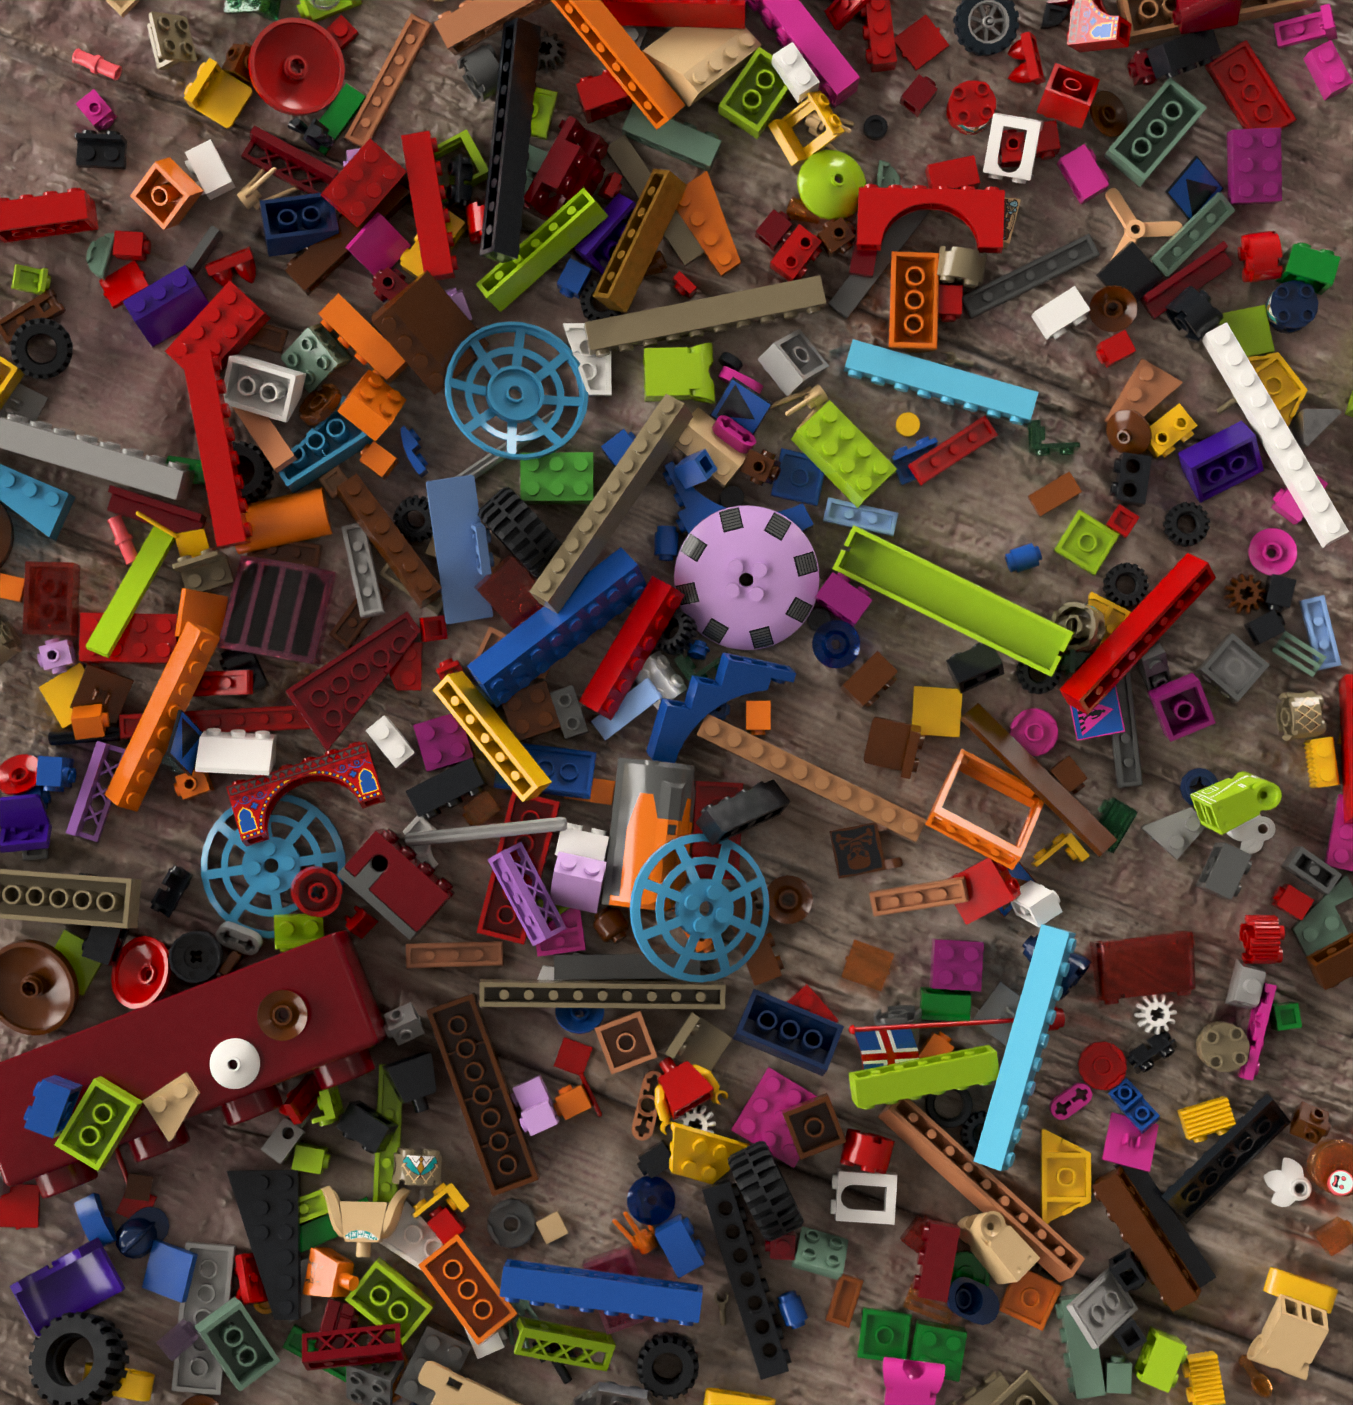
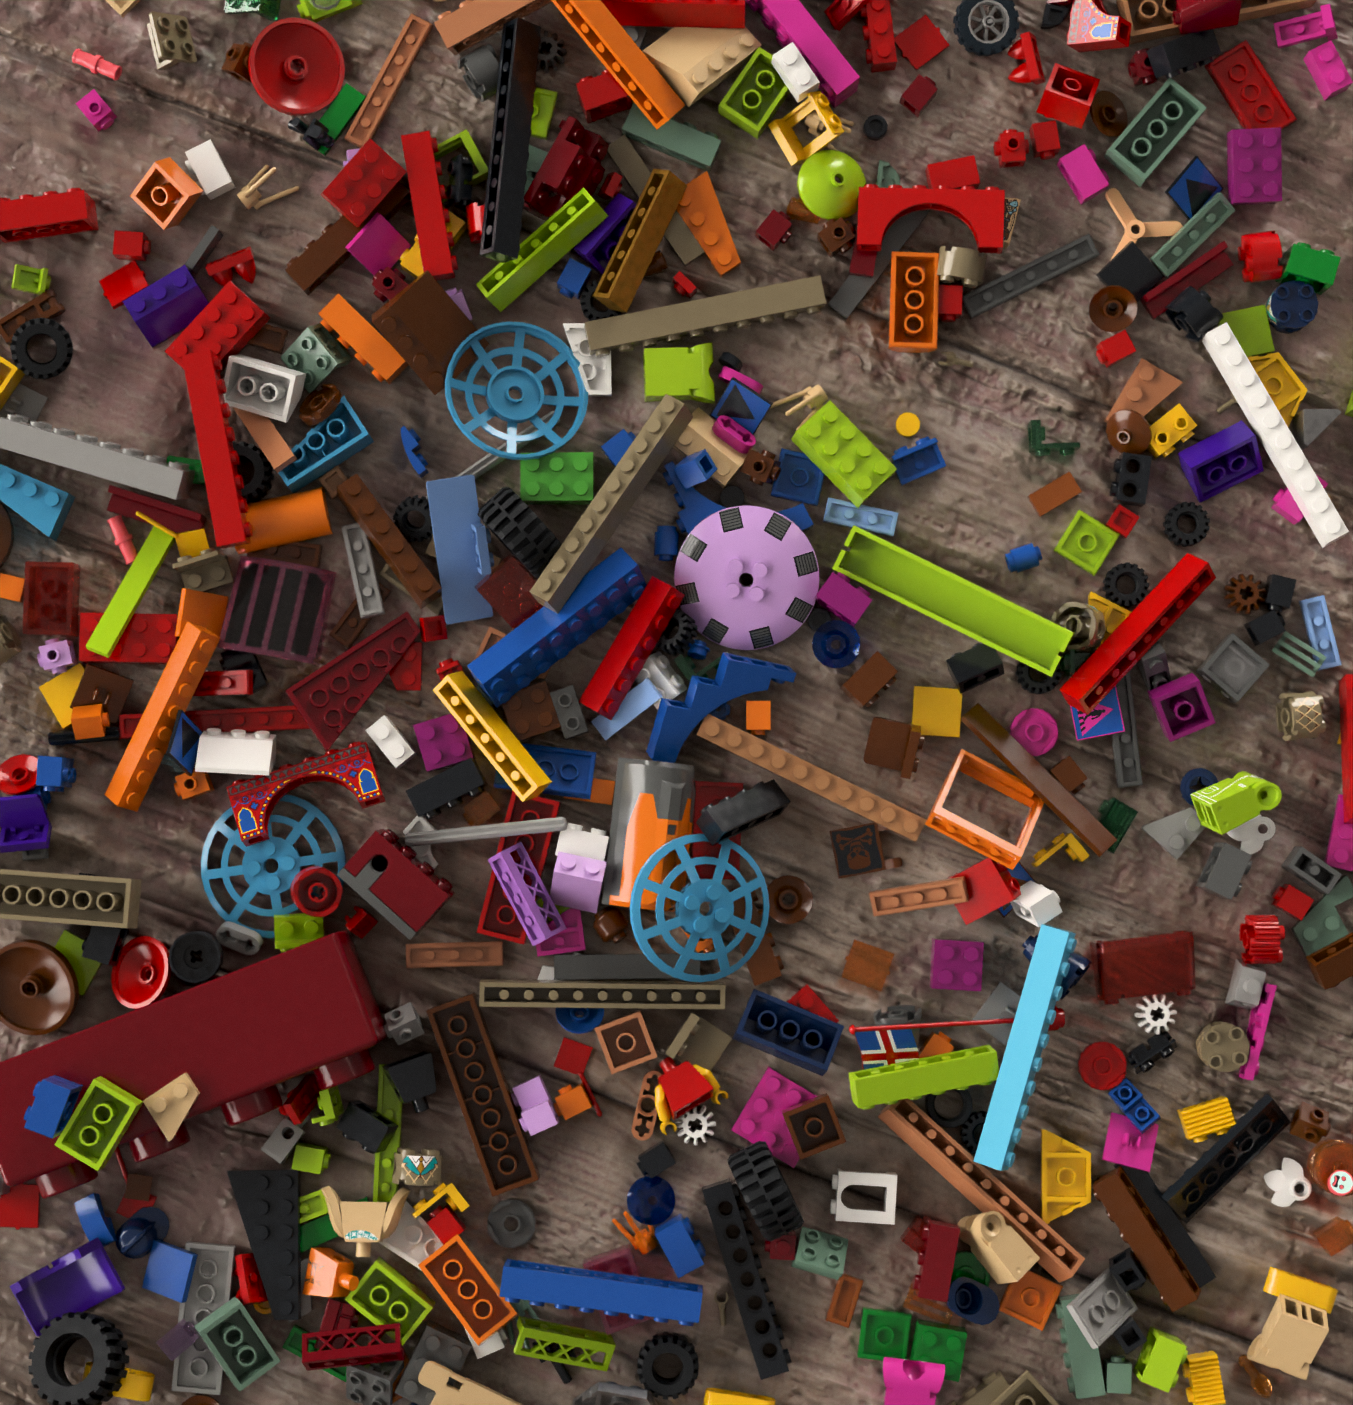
medium lavender fence [66,741,126,842] -> none
black bracket [75,130,127,169] -> none
sand green tile [86,233,114,280] -> none
black hinge [150,865,193,918] -> none
yellow bracket [184,57,253,129] -> none
white dish [210,1038,260,1089] -> none
reddish brown tile [219,950,244,975] -> none
dark red fence [241,125,338,194] -> none
reddish brown dish [257,990,308,1041] -> none
dark blue slope [260,193,339,257] -> none
red plate [325,14,359,50] -> none
orange brick [337,370,407,441] -> none
orange brick [359,441,399,480] -> none
tan tile [535,1210,569,1245] -> none
yellow wing [669,1122,750,1185] -> none
light grey slope [758,329,829,396] -> none
red brick [770,224,823,281] -> none
blue brick [777,1290,808,1329] -> none
red brick [840,1128,895,1174] -> none
medium azure brick [844,339,1039,425] -> none
red tile [908,415,998,485] -> none
green hinge [920,987,971,1021] -> none
red brick [946,80,996,135] -> none
white panel [983,113,1044,184] -> none
white brick [1031,286,1090,340] -> none
dark pink beam [1049,1083,1092,1120] -> none
dark pink dish [1248,528,1297,576] -> none
green panel [1269,1001,1302,1031] -> none
yellow brick [1303,737,1340,788] -> none

